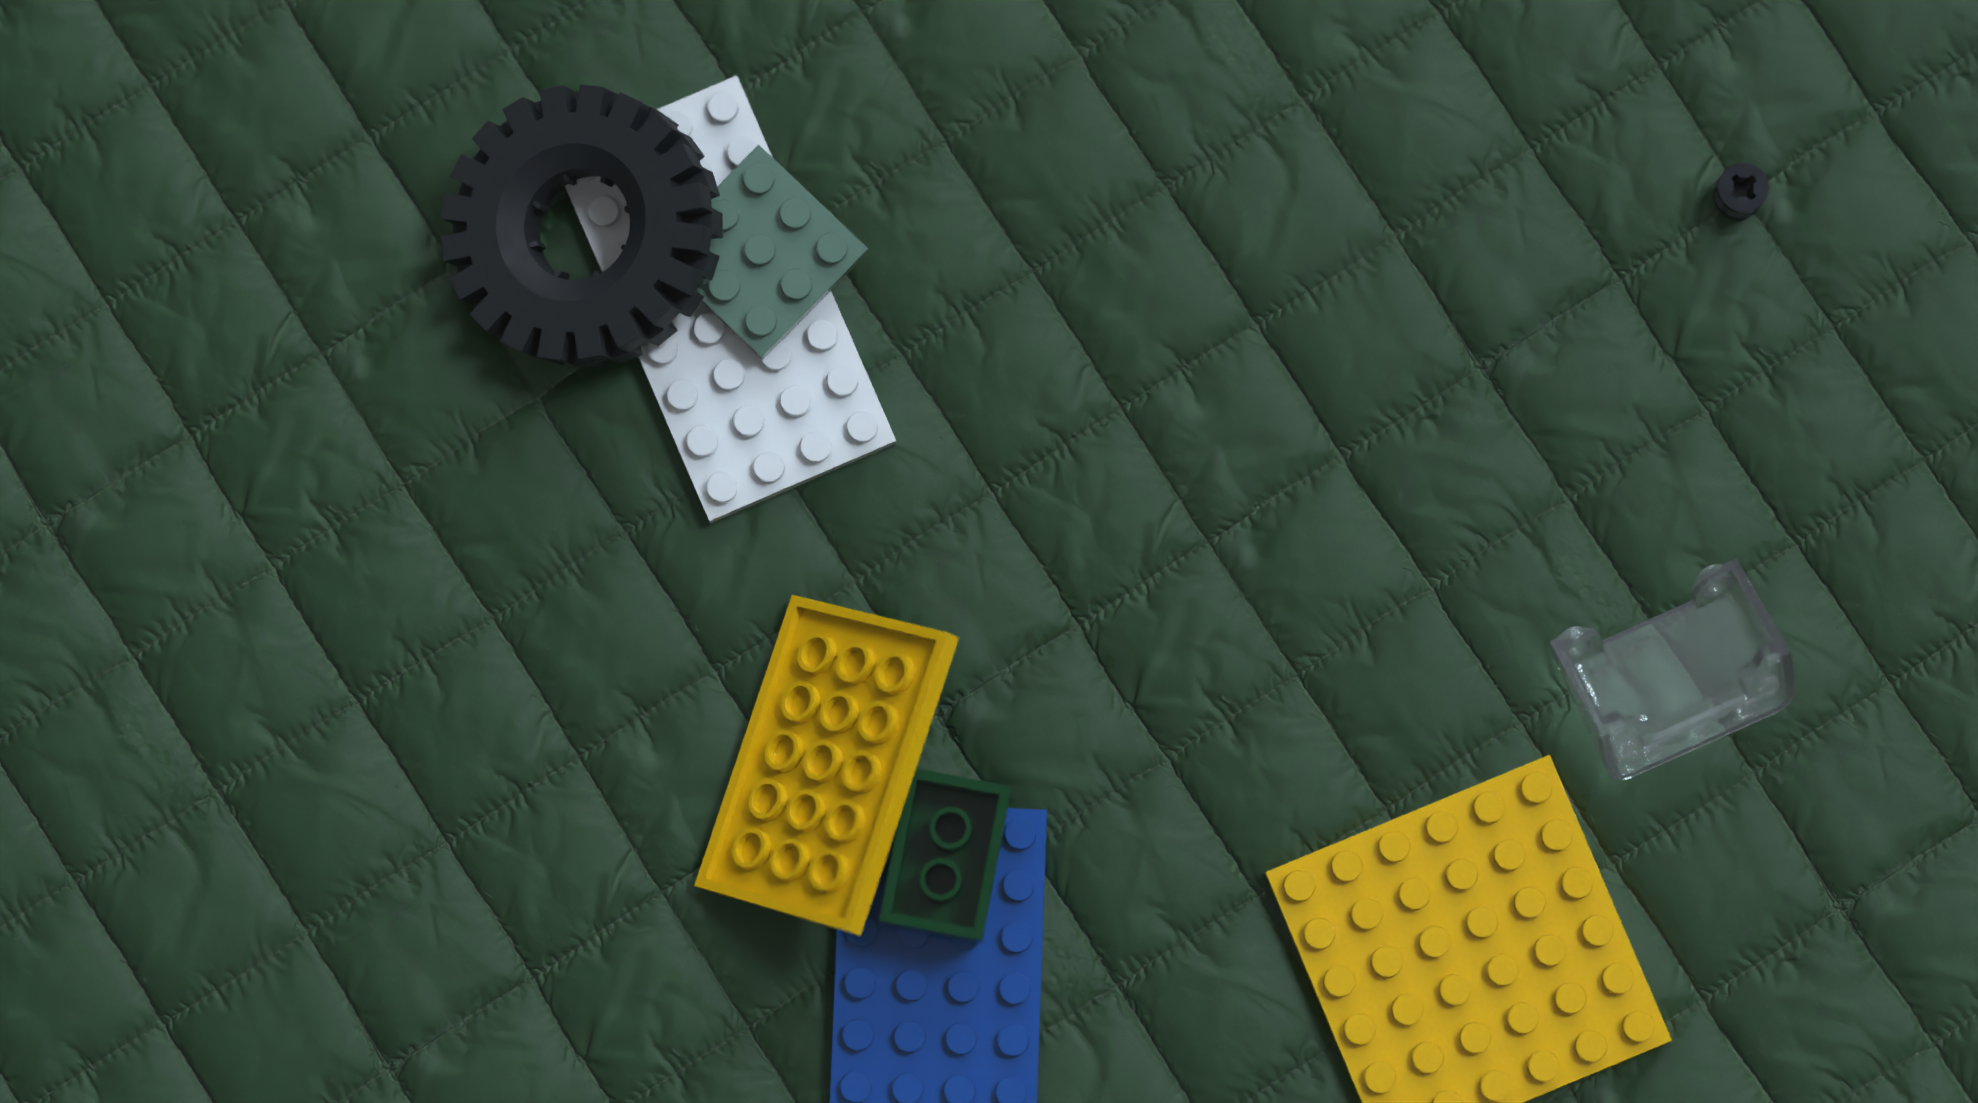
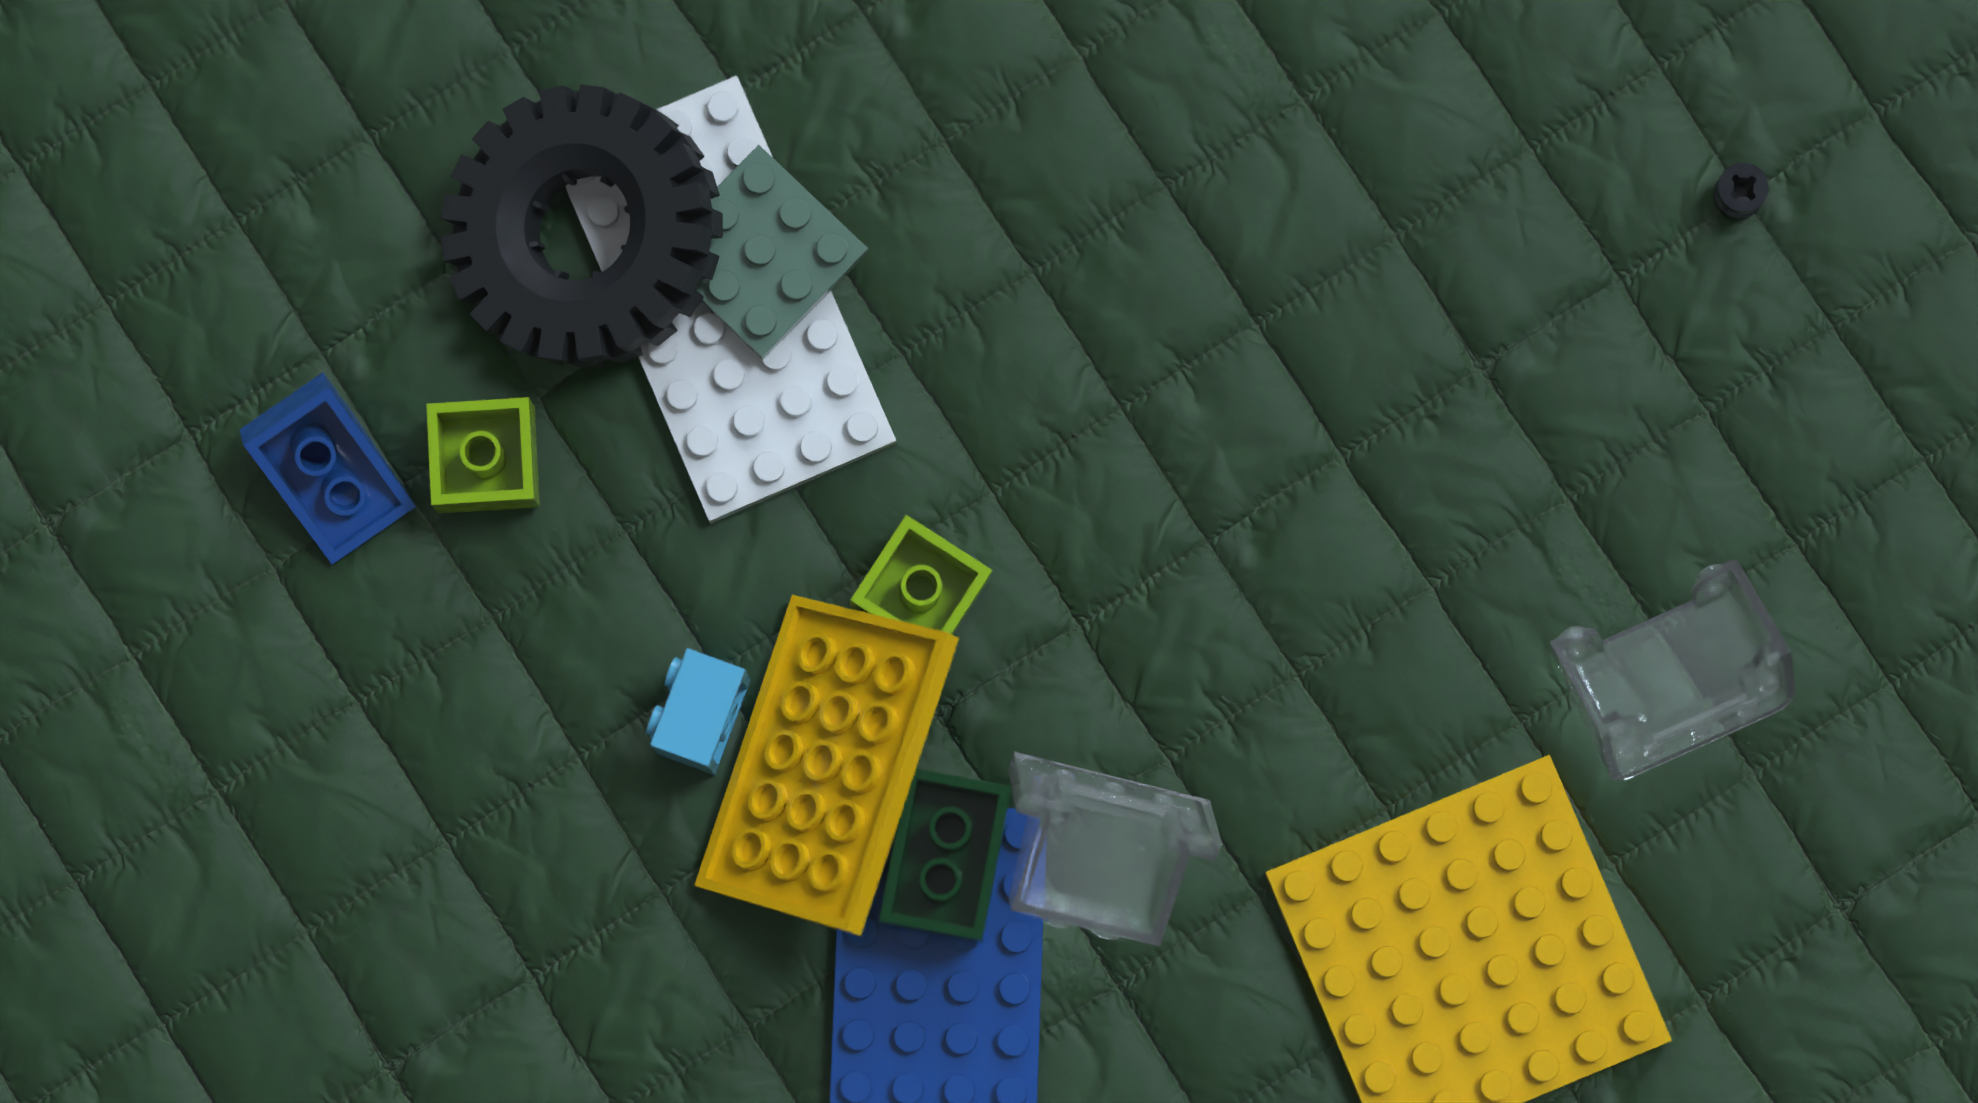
none -> blue slope [240,372,416,564]
none -> lime brick [426,397,540,514]
none -> medium azure brick [646,648,751,775]
none -> lime brick [849,515,993,635]
none -> clear windscreen [1008,752,1222,946]

